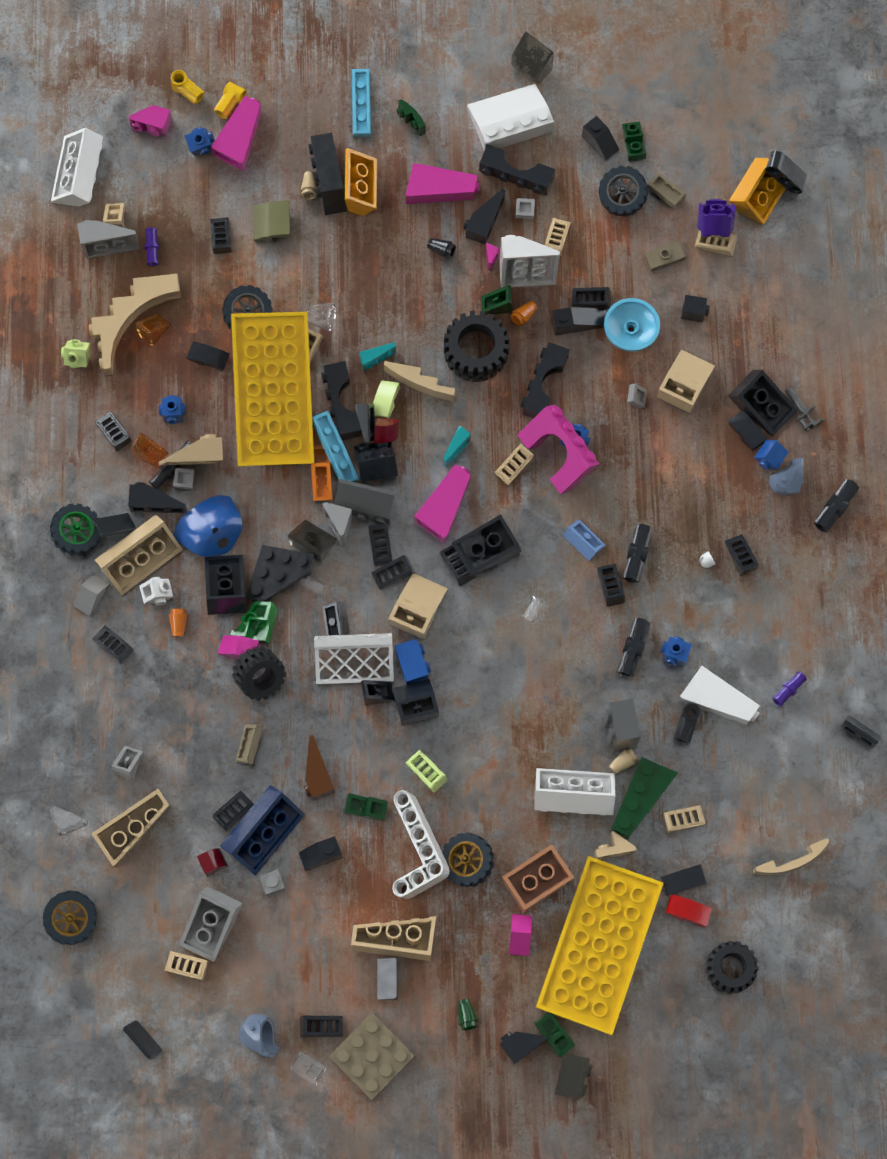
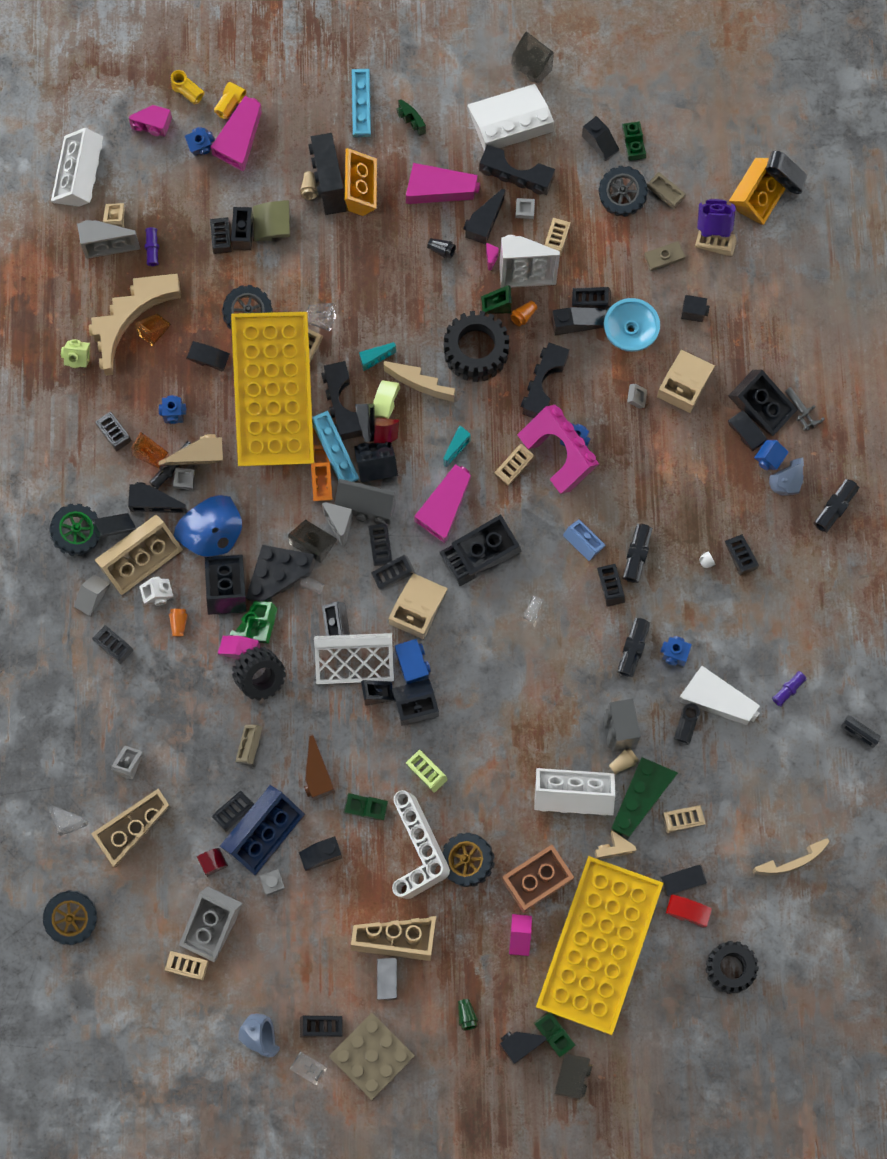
black slope [123,1021,162,1060] -> none
none -> black brick [231,207,253,250]

